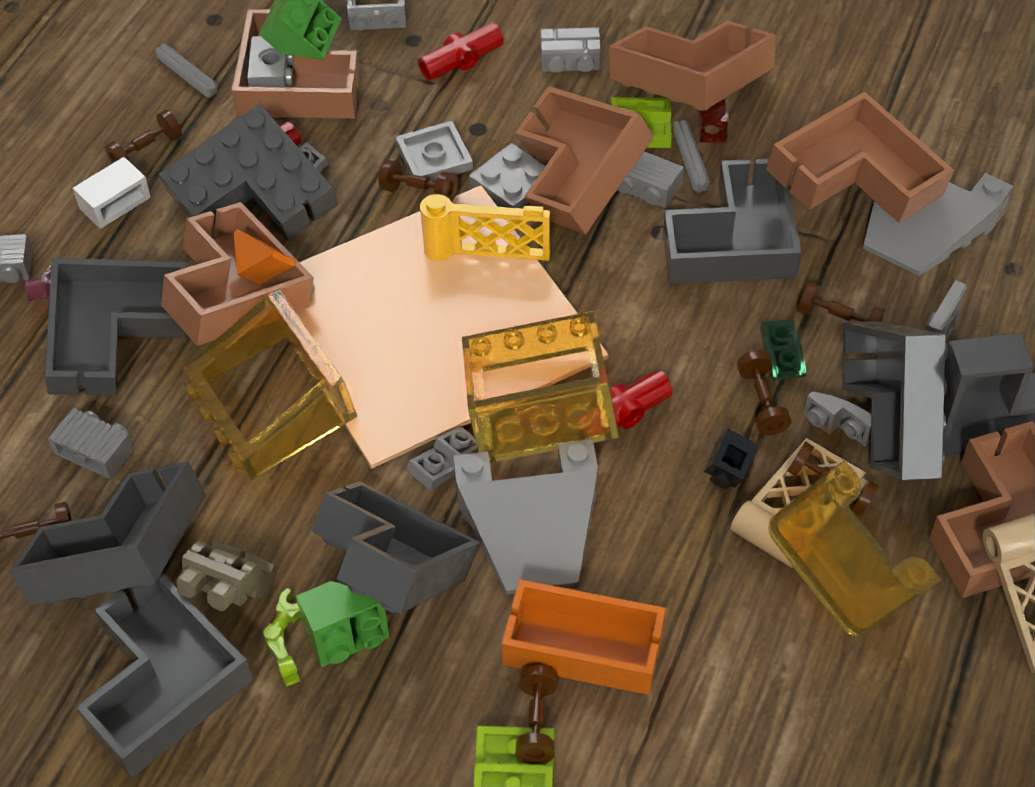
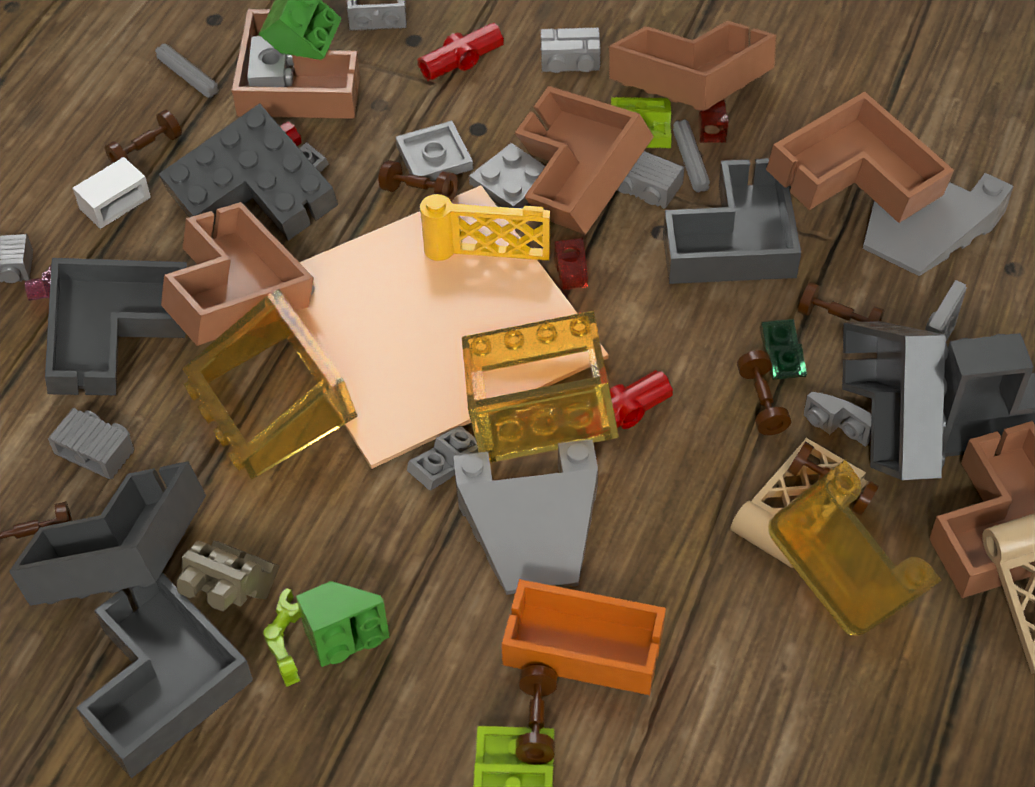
orange slope [234,229,297,285] -> none
dark grey piece [312,481,480,613] -> none
black brick [704,429,759,488] -> none
none -> clear red leg [554,238,588,290]

